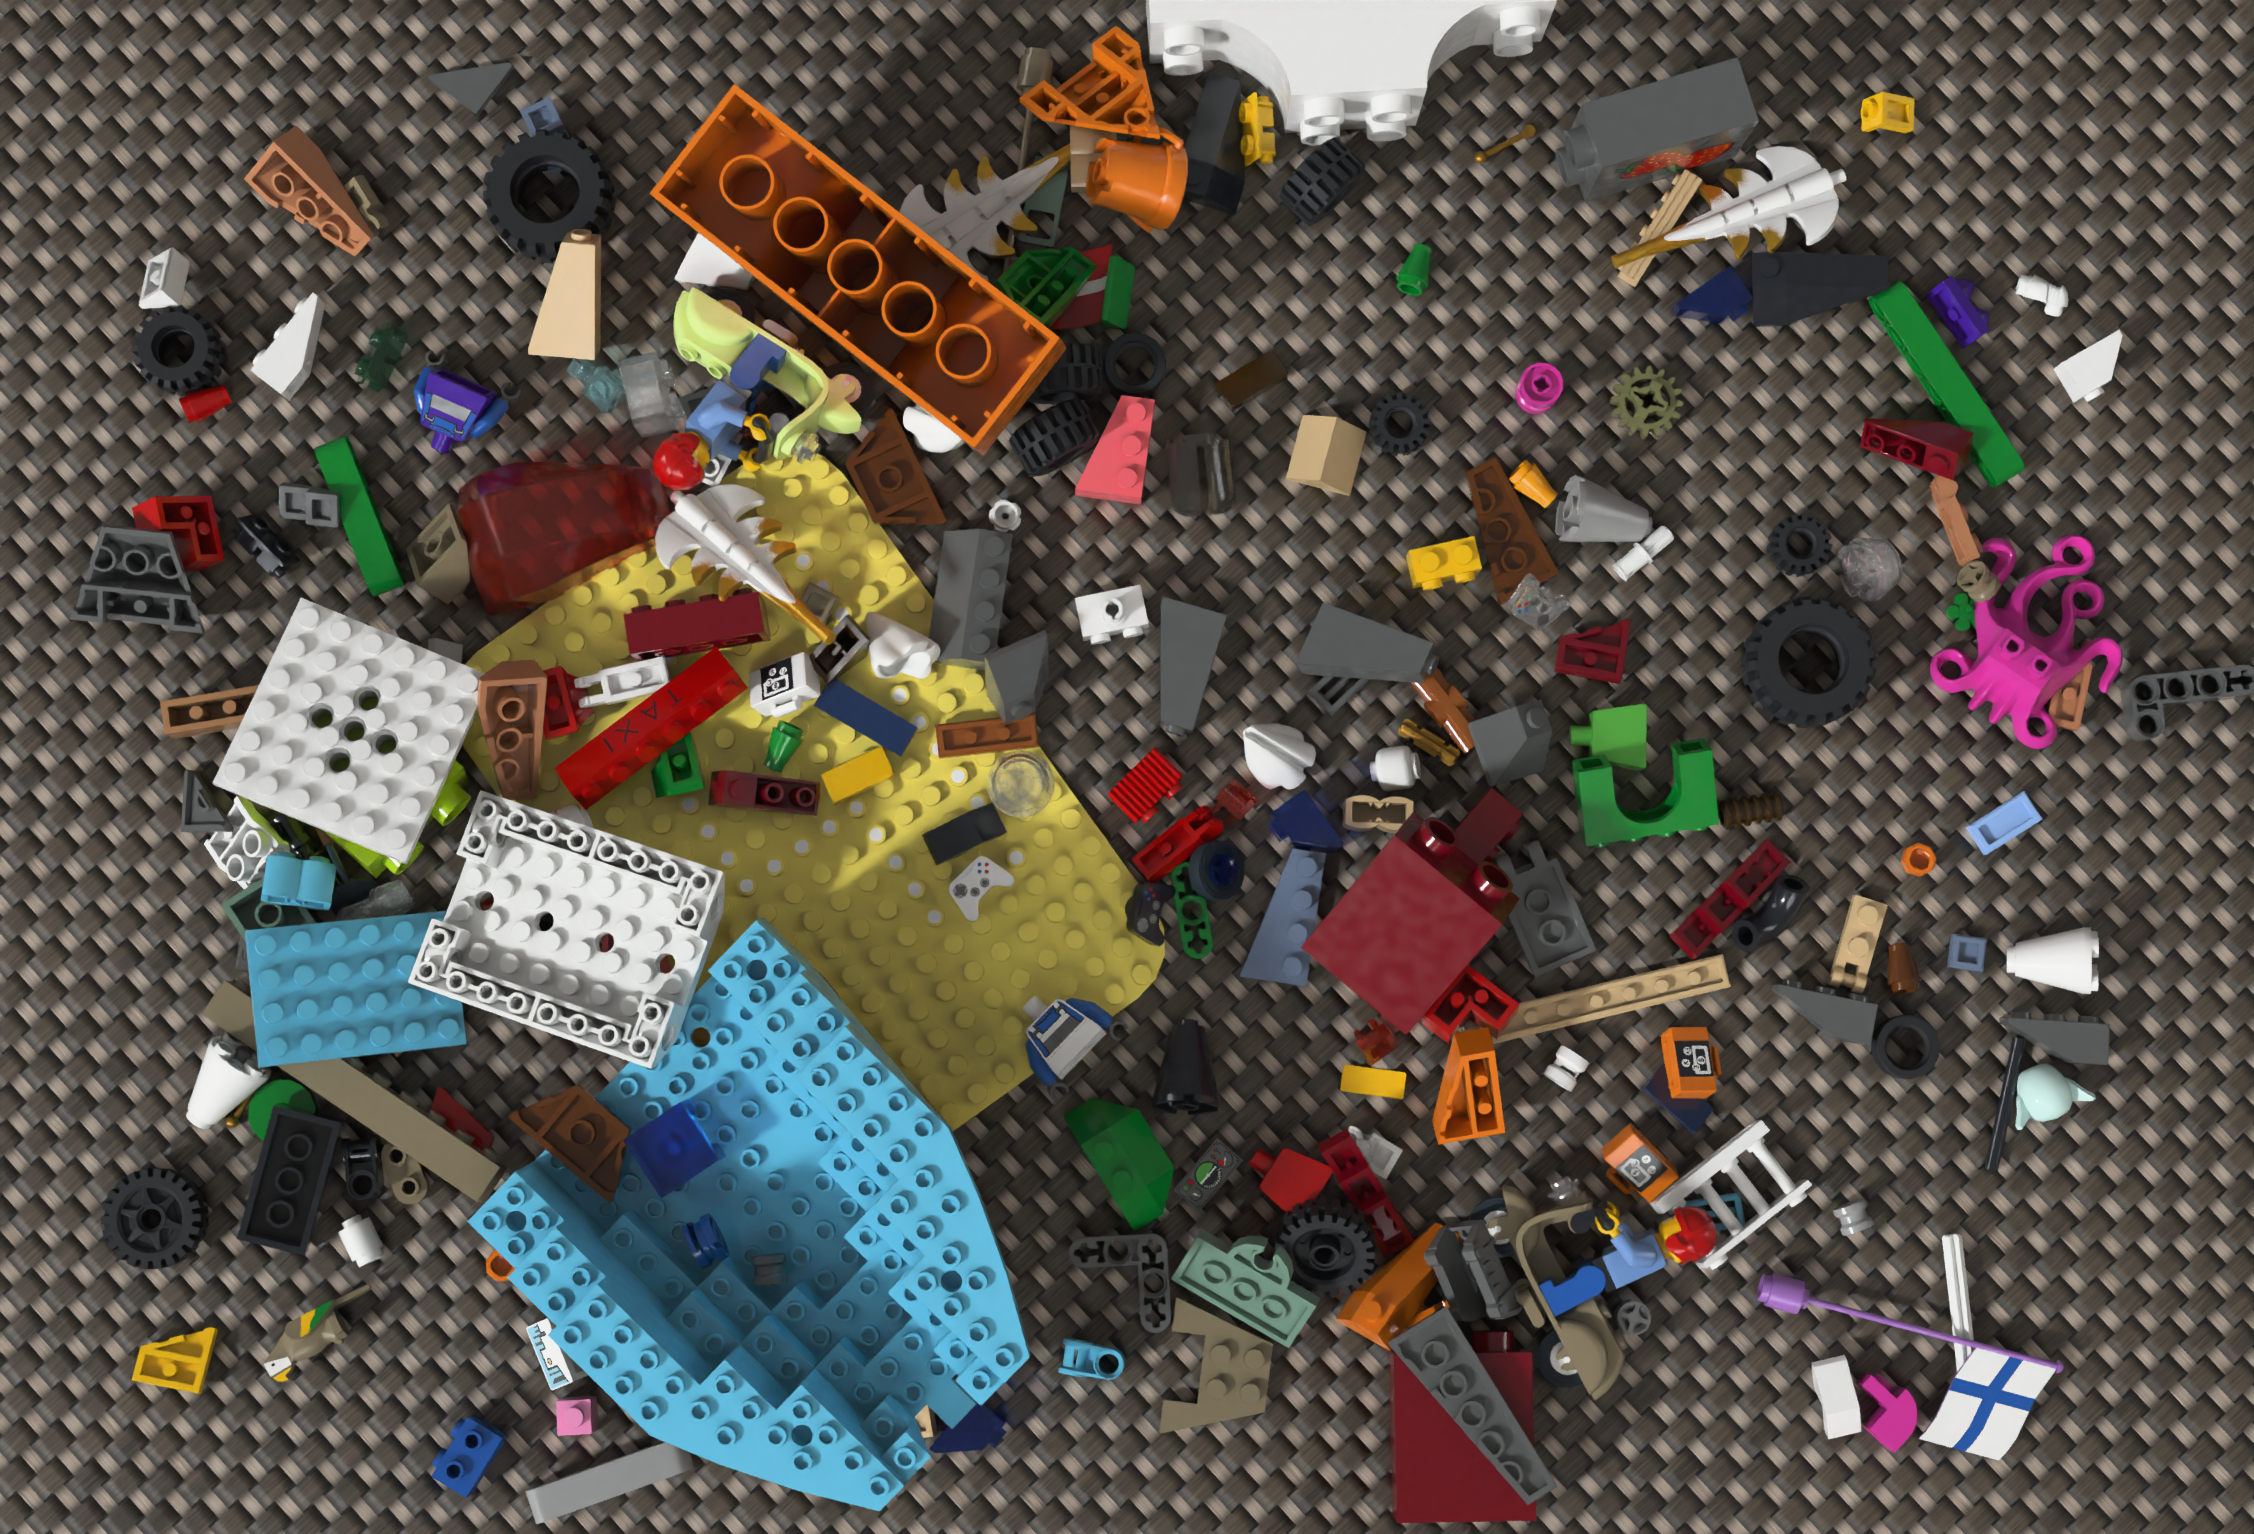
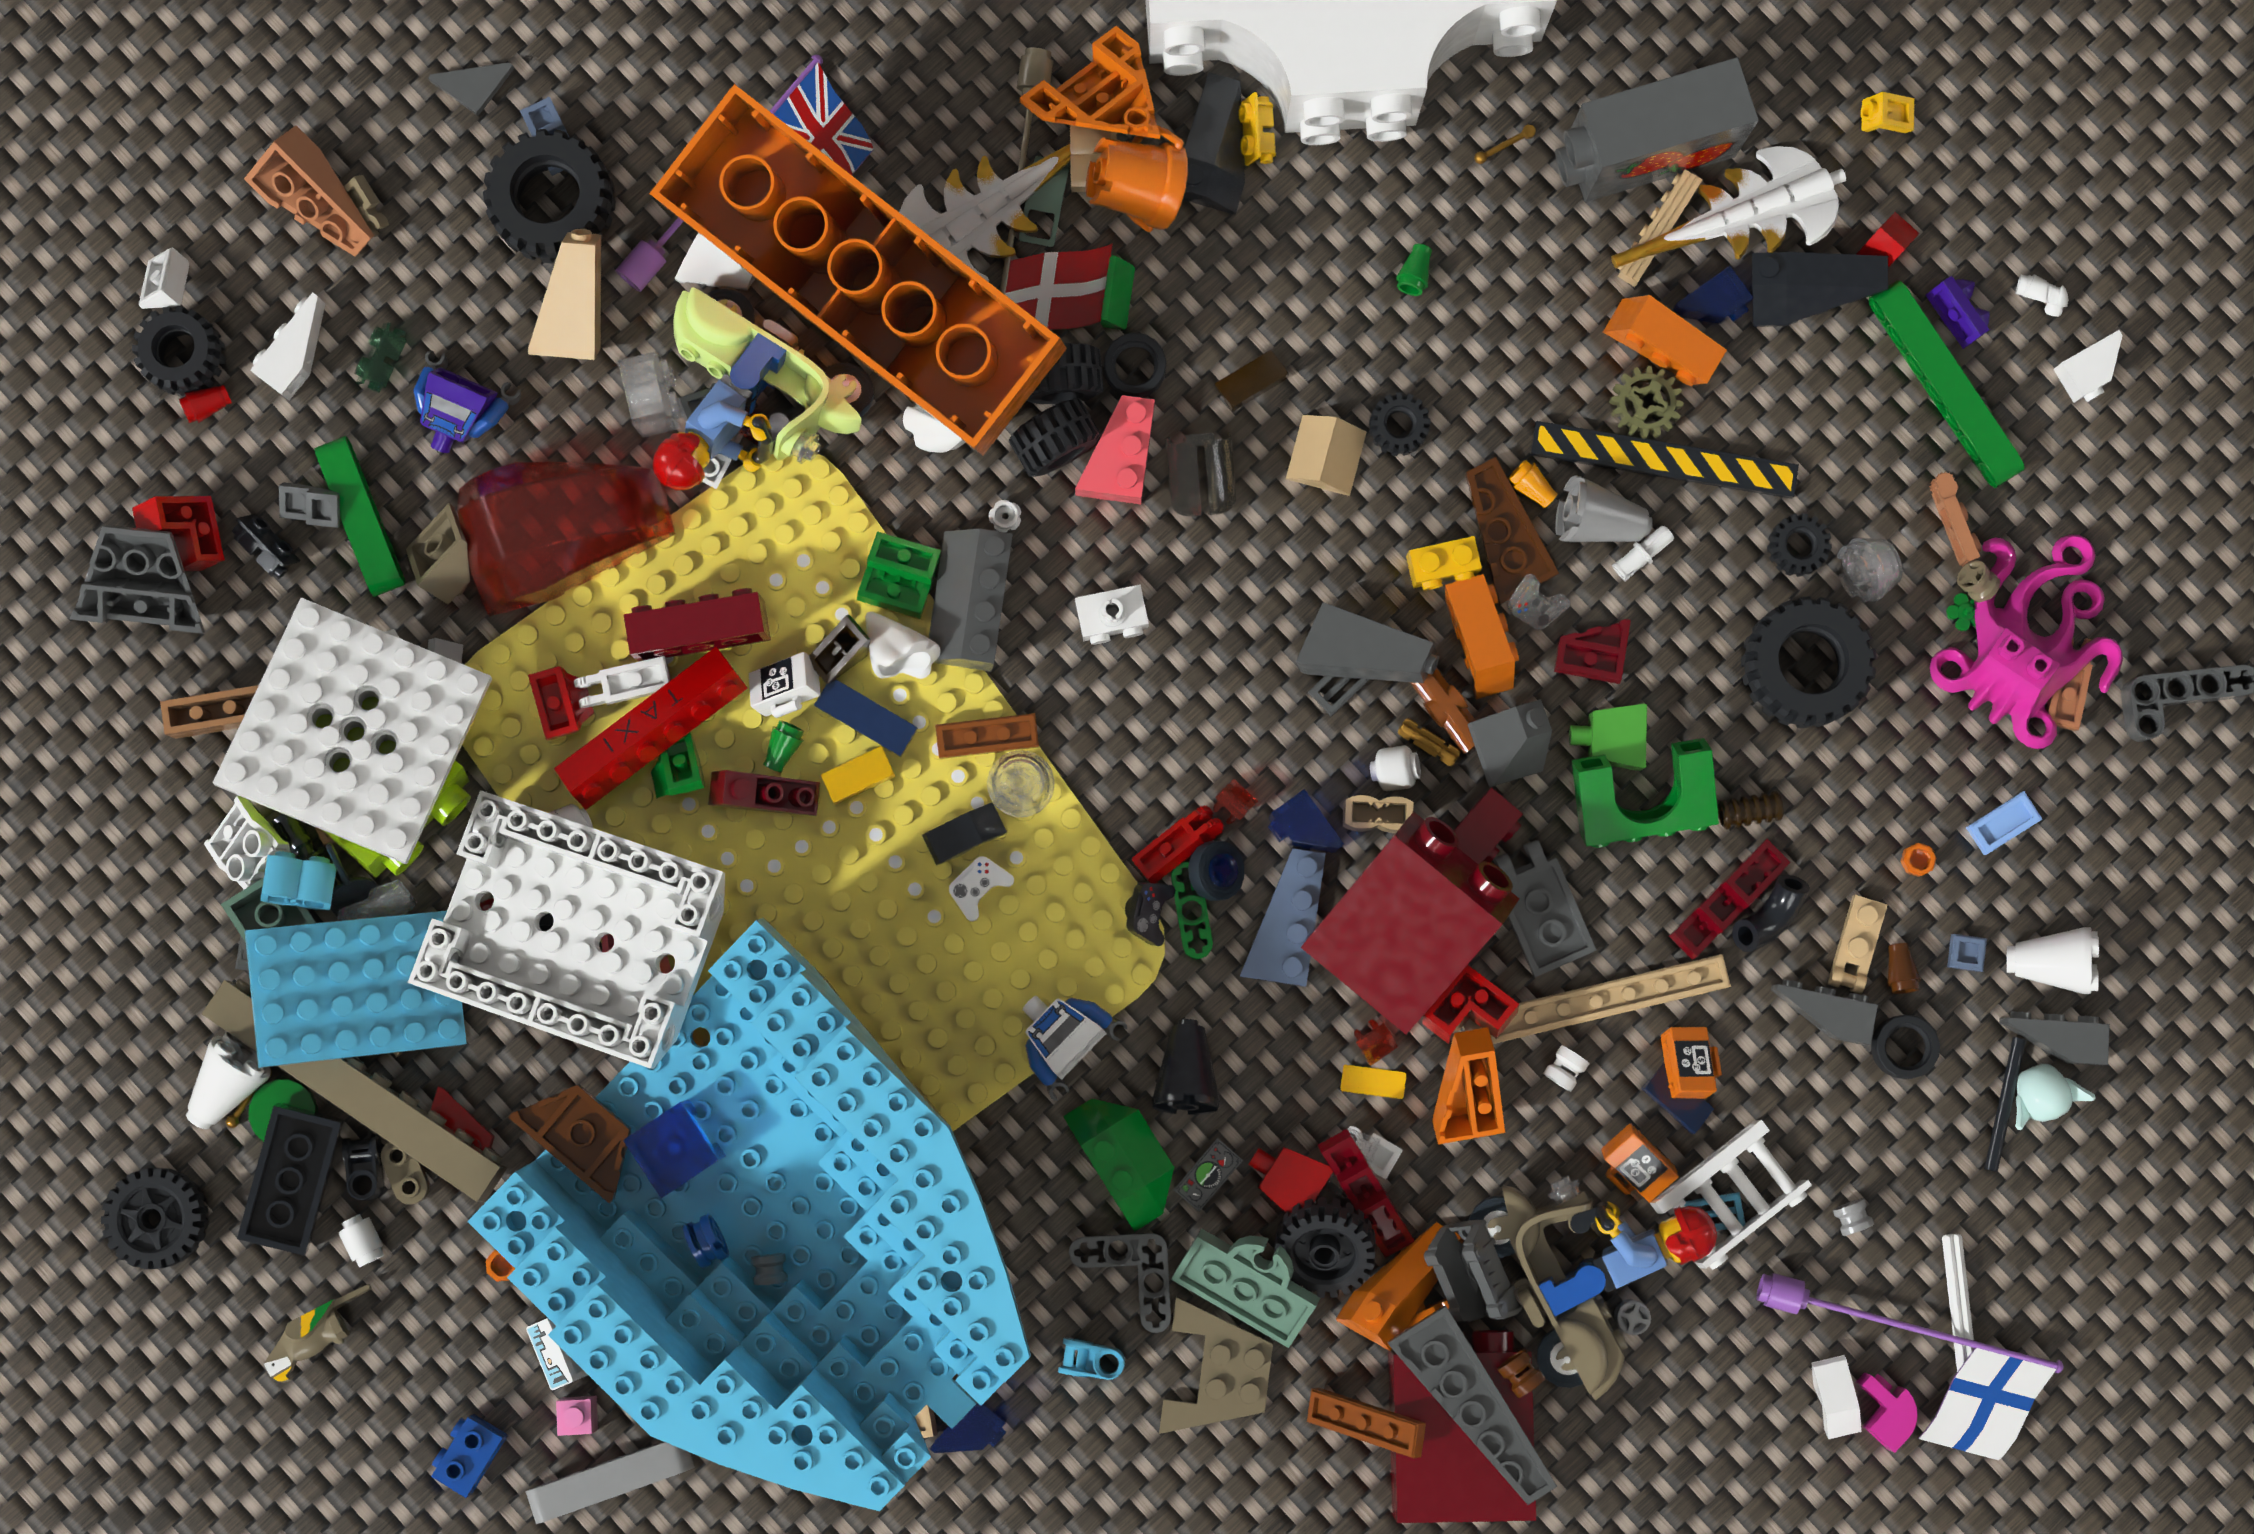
yellow wing [132,1327,218,1394] -> none
dark grey tile [181,770,234,833] -> none
nougat wedge [477,659,547,800] -> none
clear light blue plate [567,359,628,413] -> none
white animal [655,484,836,645] -> none
dark tan tile [801,582,840,625] -> none
reddish brown wing [845,407,947,525] -> none
dark grey slope [984,630,1049,725] -> none
green wedge [995,247,1098,329] -> none
red brick [1107,747,1183,825] -> none
dark grey slope [1160,596,1227,737] -> none
white hat [1243,723,1316,790] -> none
black tyre [1279,137,1365,226] -> none
dark pink wheel [1515,363,1563,414] -> none
dark red slope [1860,418,1974,480] -> none
none -> flag [615,55,874,292]
none -> green slope [857,531,941,619]
none -> dark orange tile [1307,1387,1426,1458]
none -> orange wedge [1445,574,1519,699]
none -> reddish brown wheel [1497,1349,1546,1398]
none -> tile [1530,421,1799,499]
none -> orange wedge [1603,295,1727,386]
none -> red slope [1856,212,1920,268]

